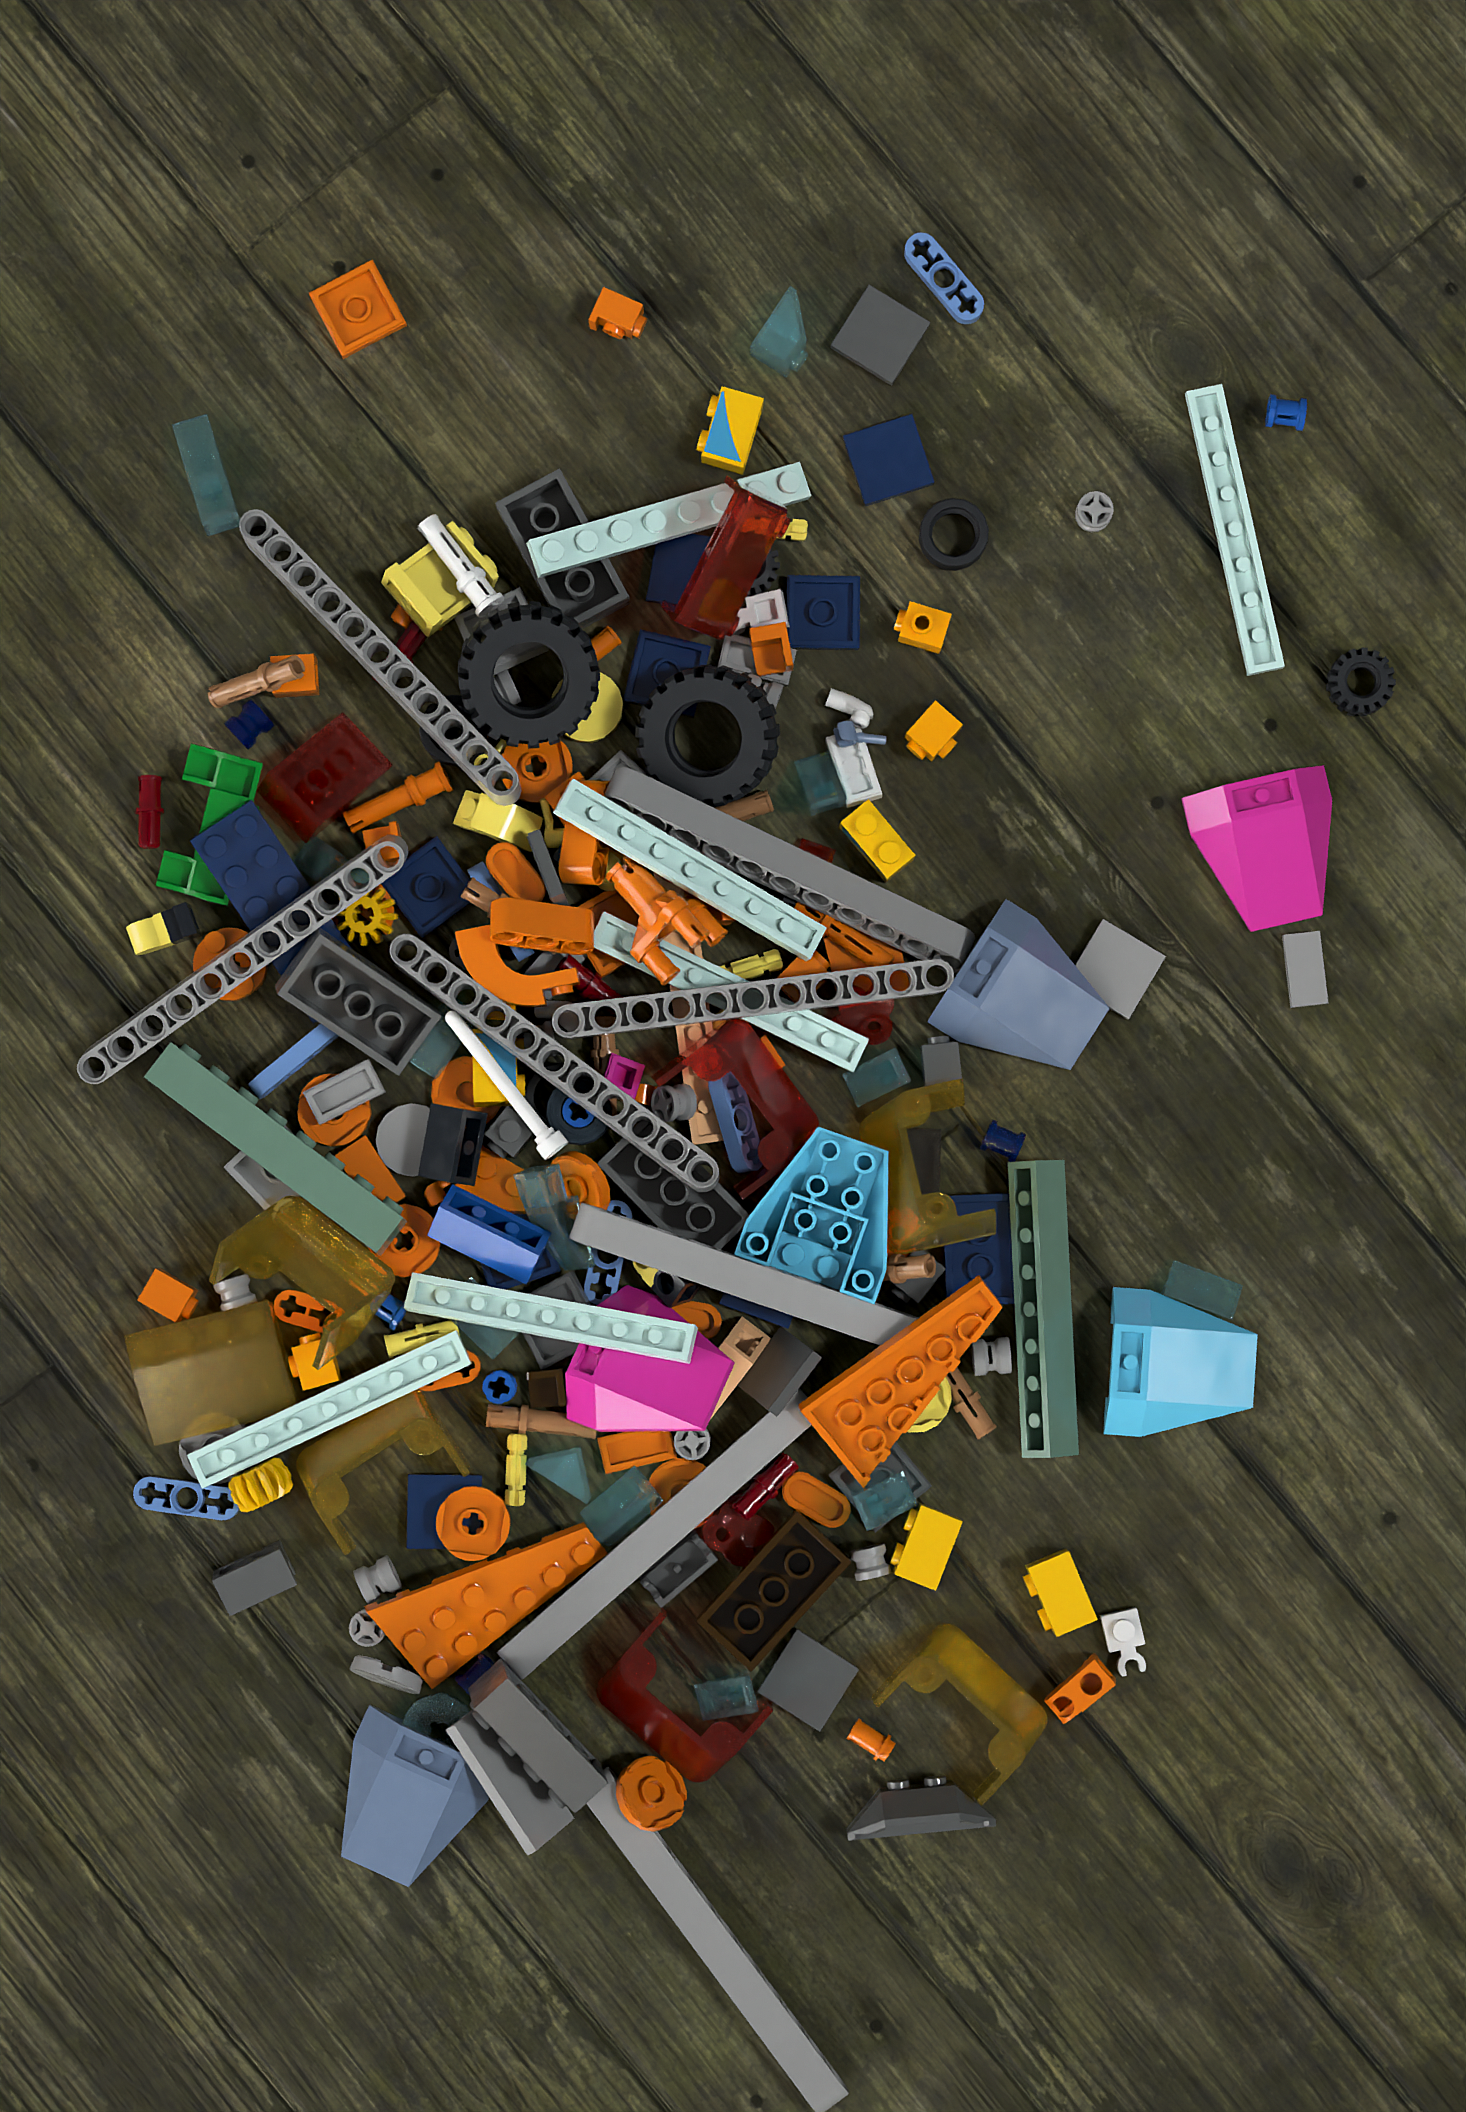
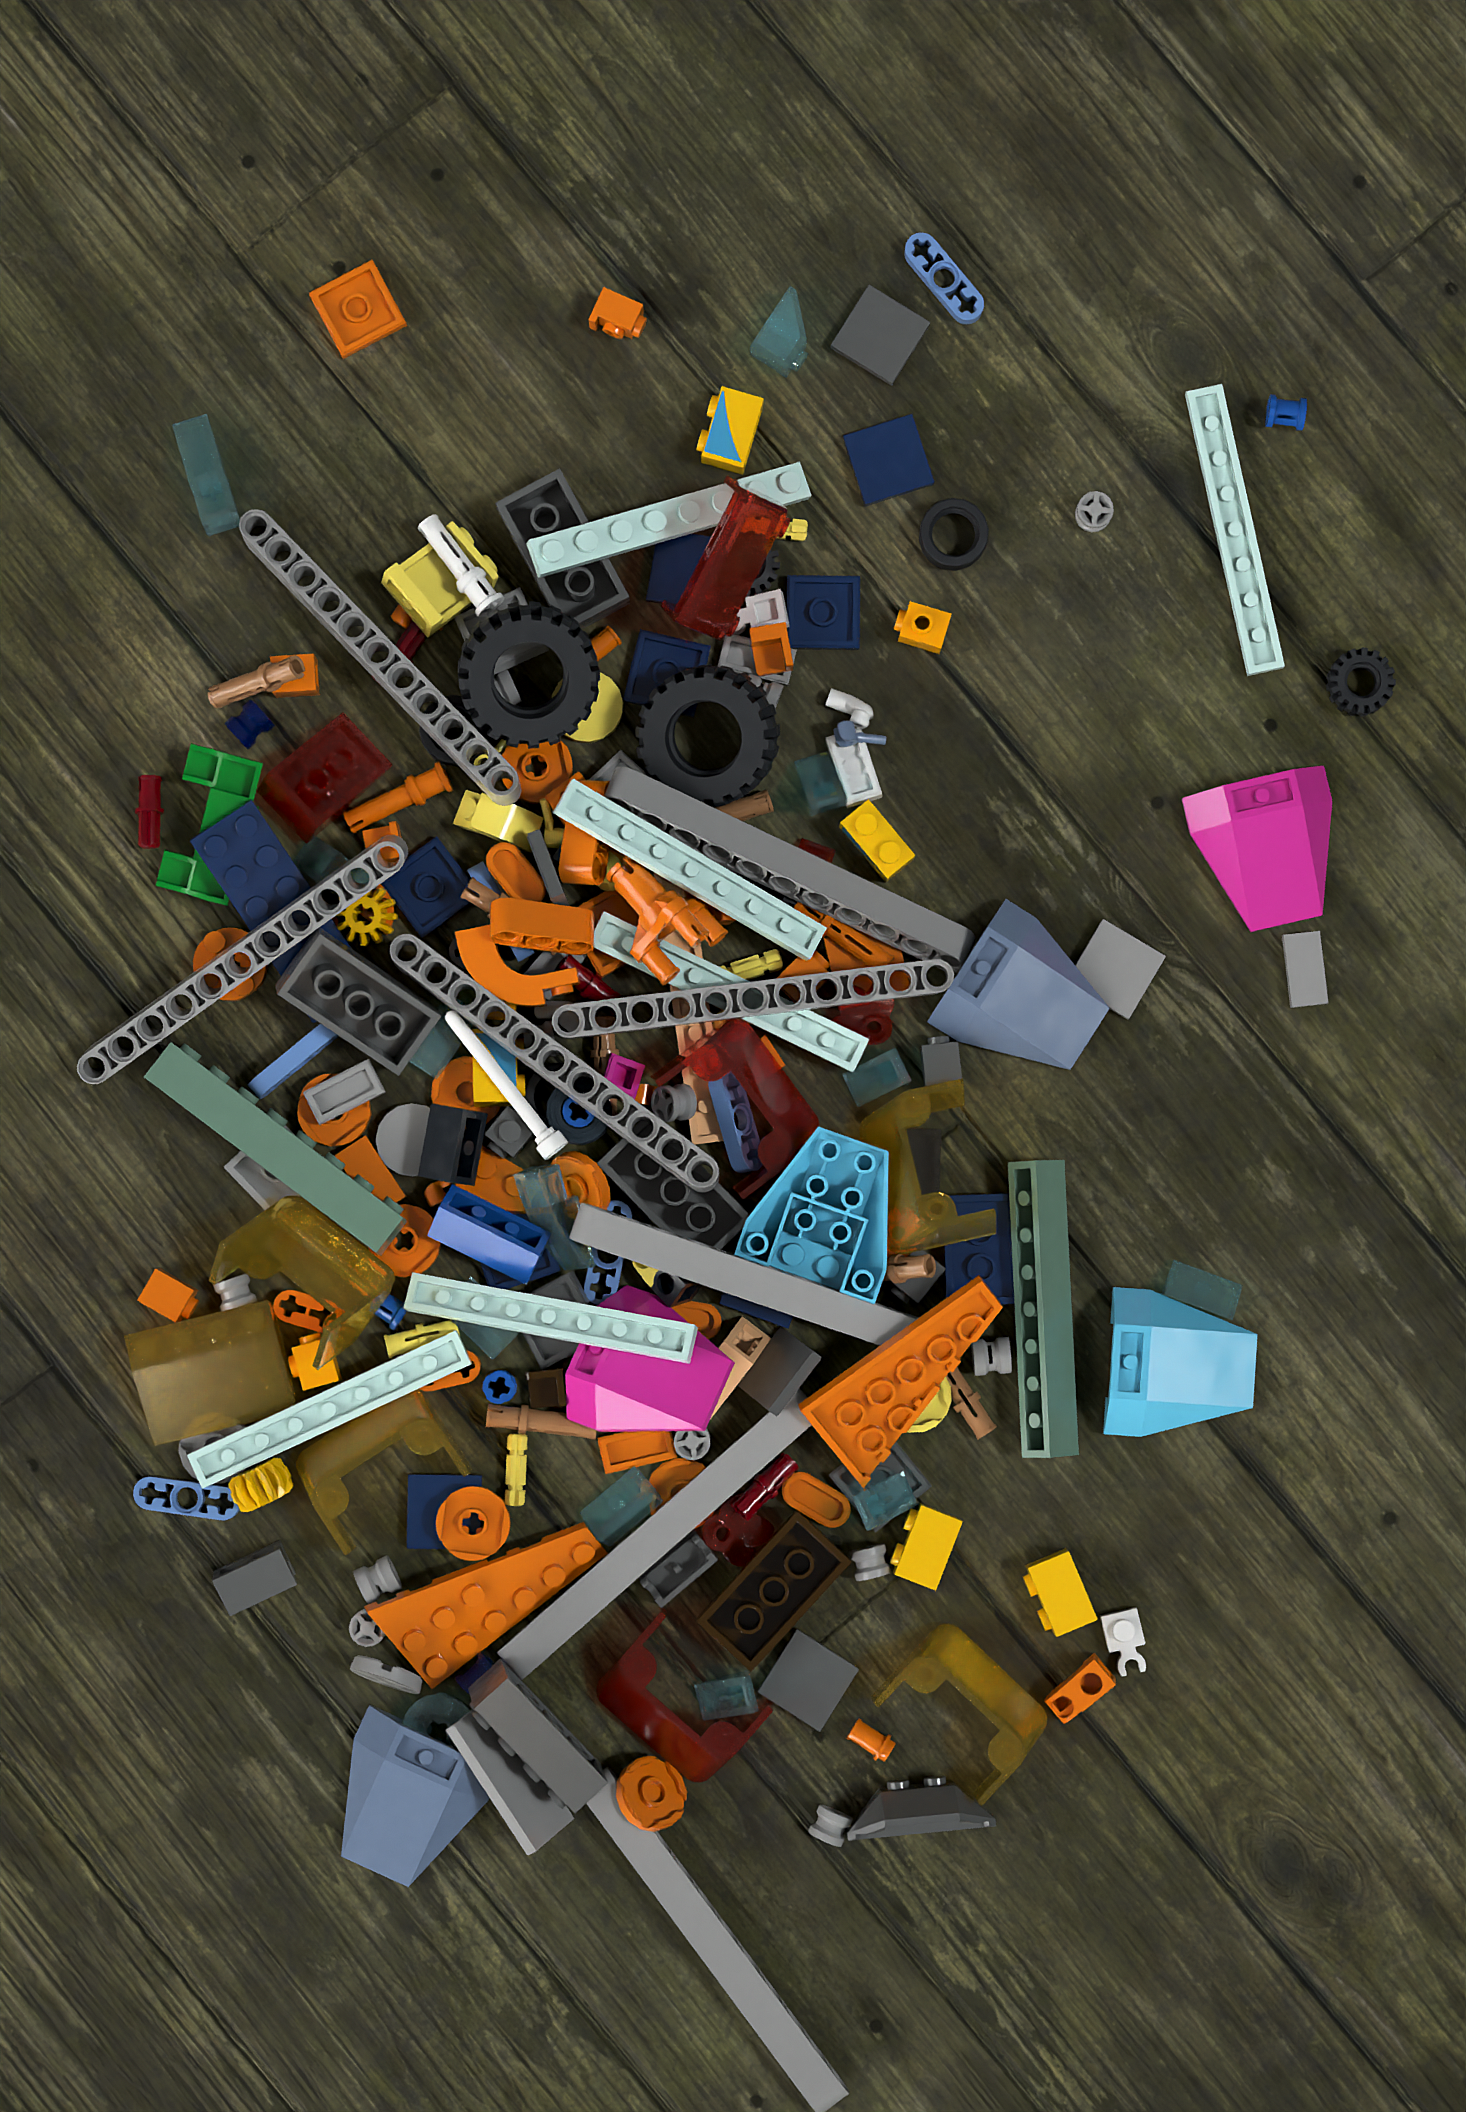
leg [126,902,202,955] -> none
clear light blue slope [525,1445,592,1504] -> none
light orange brick [905,700,963,761] -> none
clear blue bush [980,1119,1026,1162] -> none
none -> light grey wheel [808,1804,853,1847]

